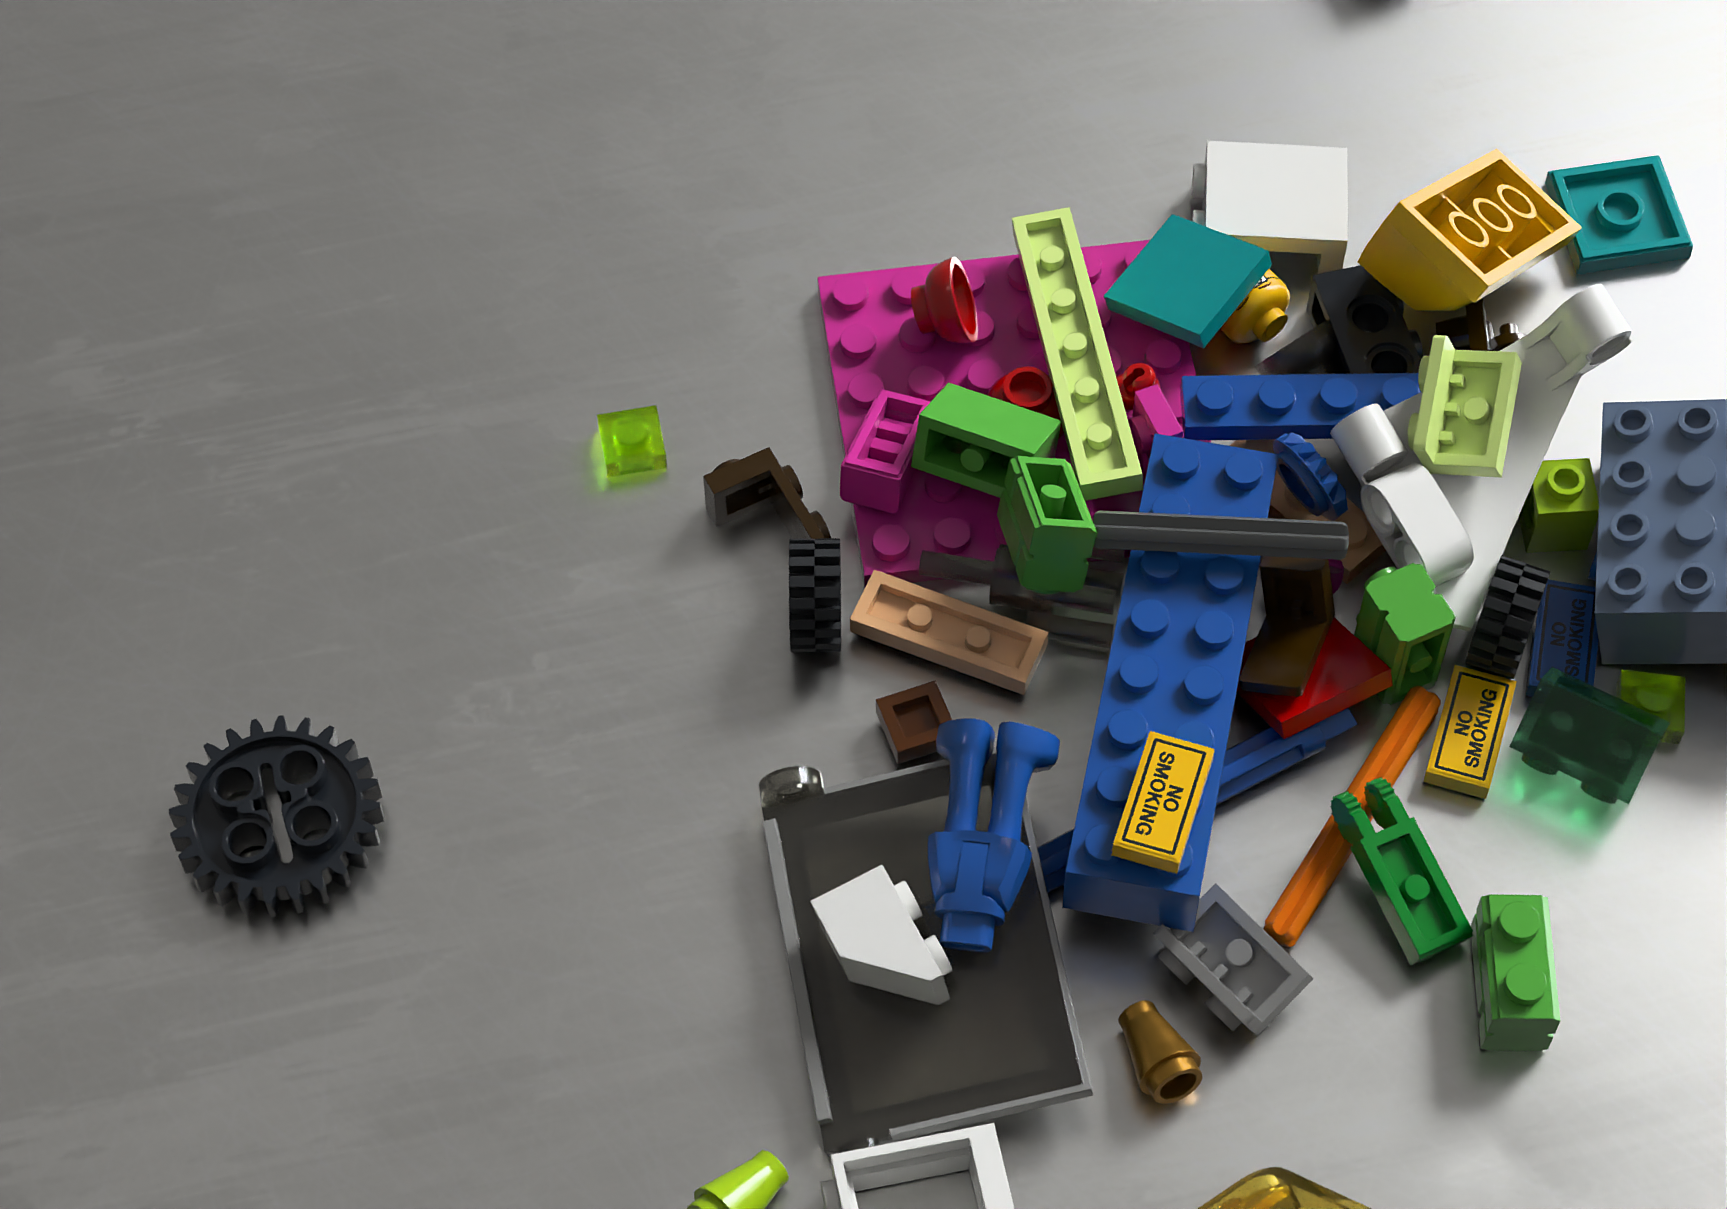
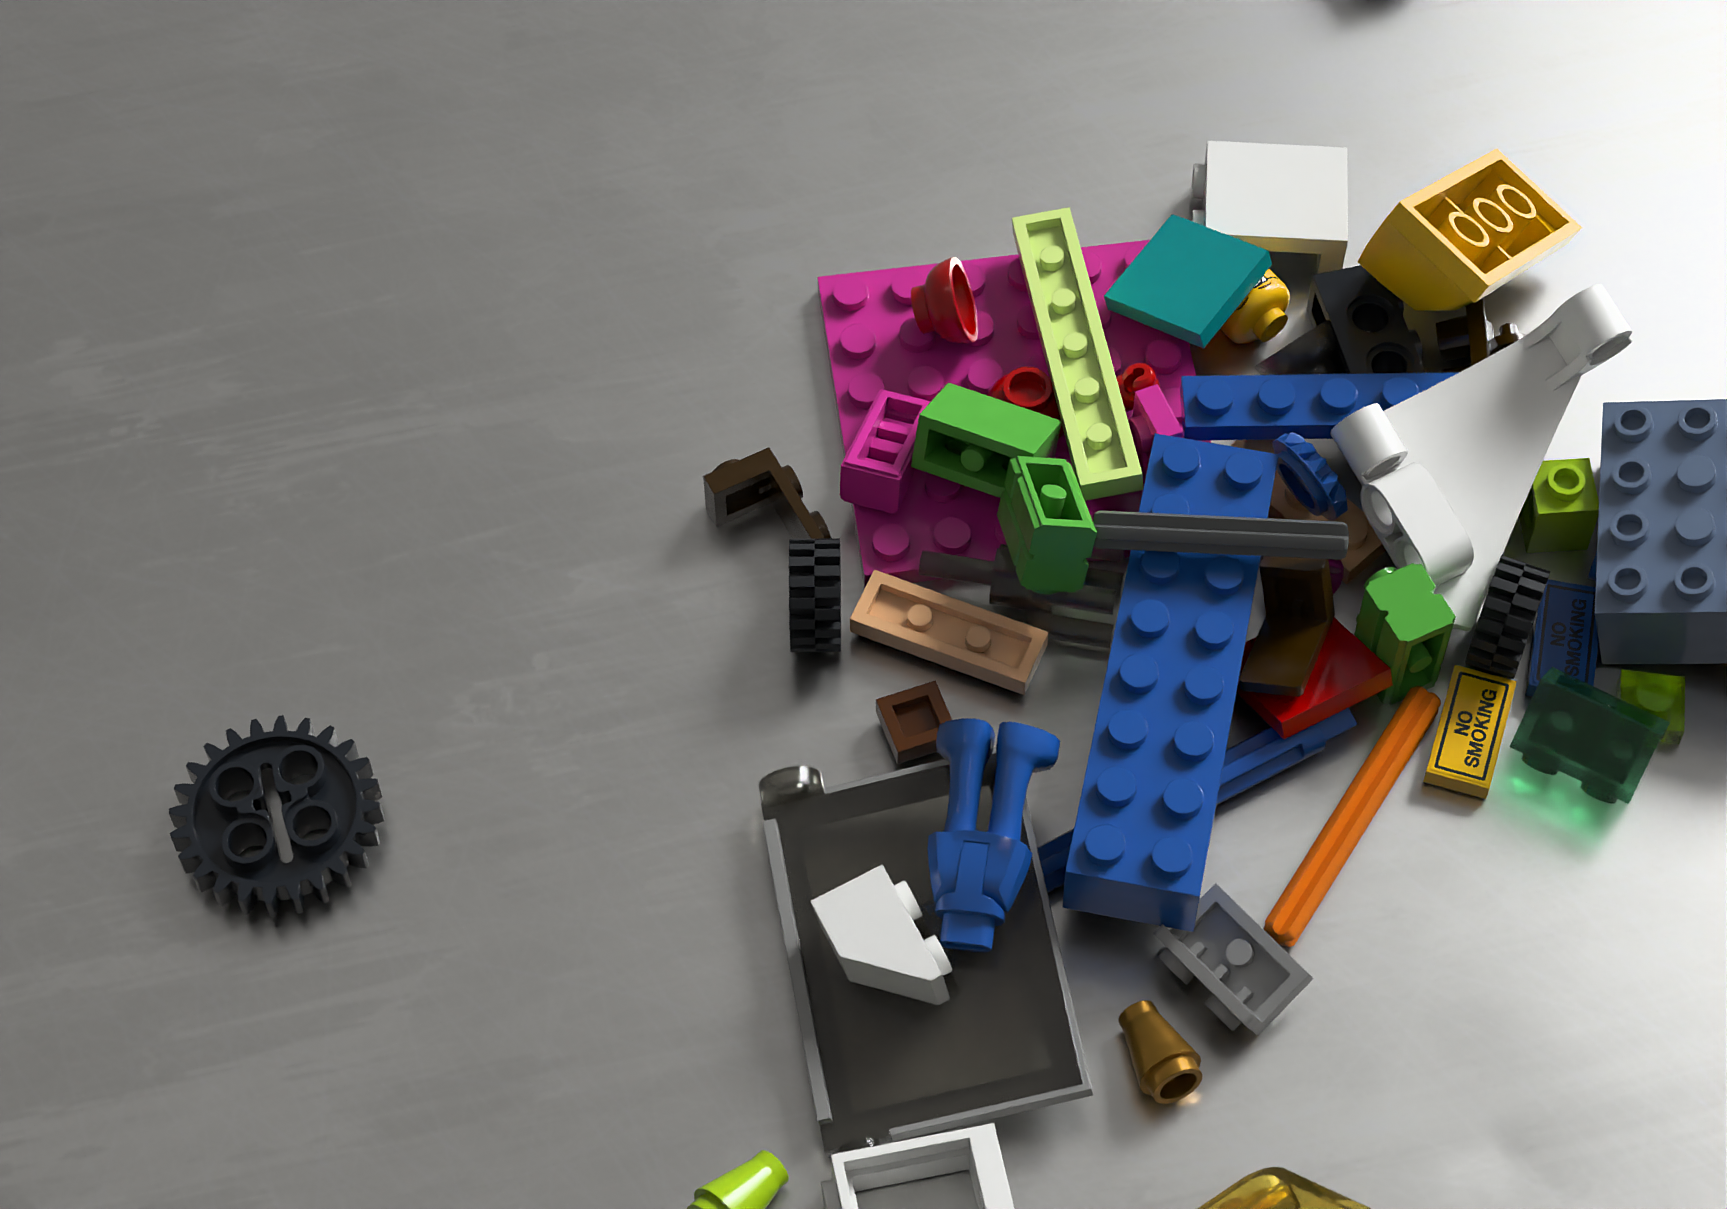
clear neon green plate [597,405,667,477] -> none
yellow tile [1112,731,1215,874] -> none
green hinge [1330,777,1474,966] -> none
yellowish green bracket [1408,335,1522,478] -> none
bright green brick [1471,894,1561,1051] -> none
teal tile [1545,155,1694,275] -> none

